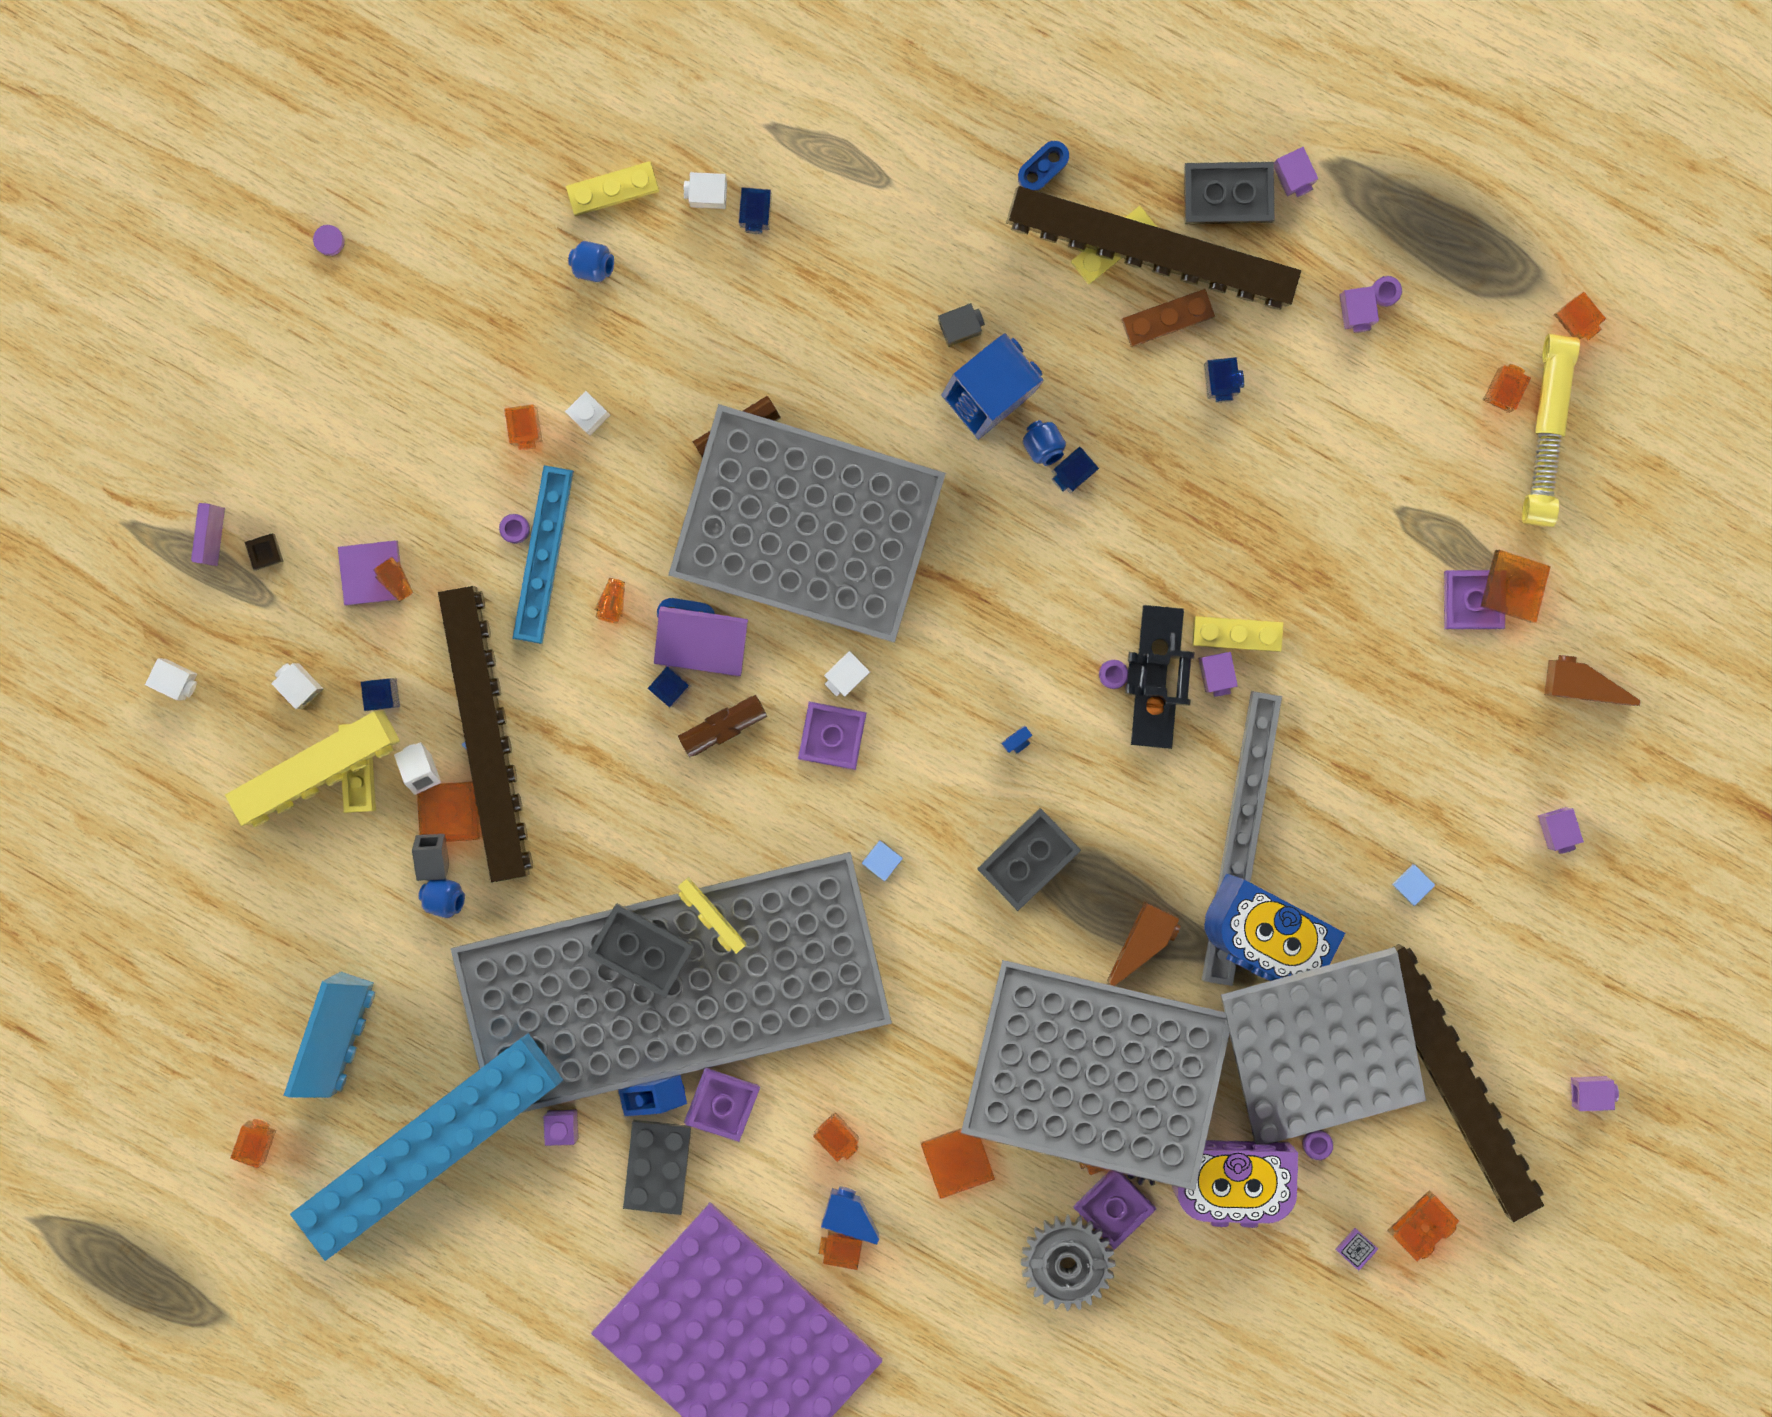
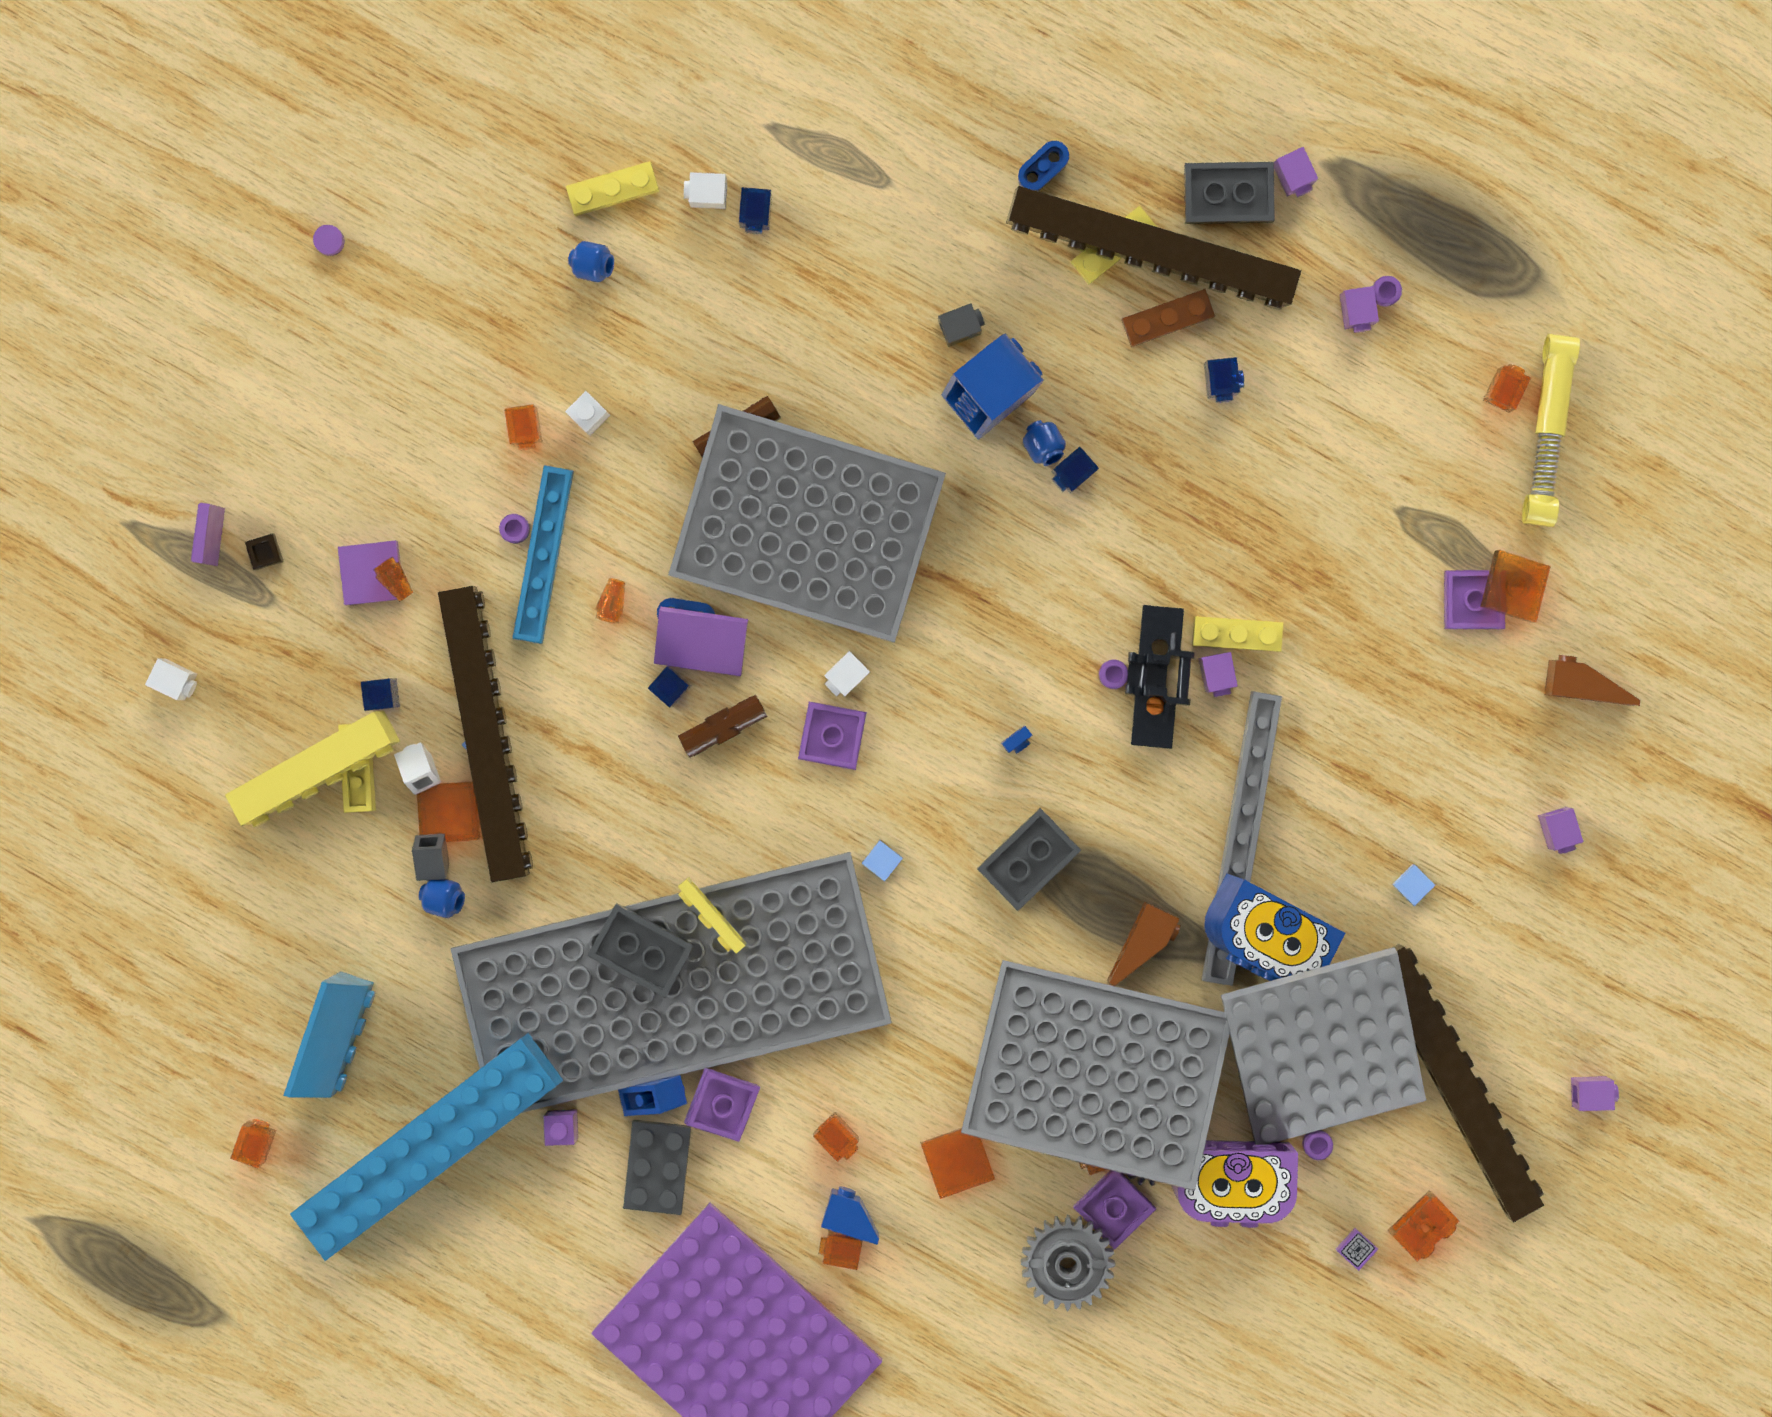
white brick [271,663,323,709] -> none
clear orange brick [1554,292,1606,341] -> none

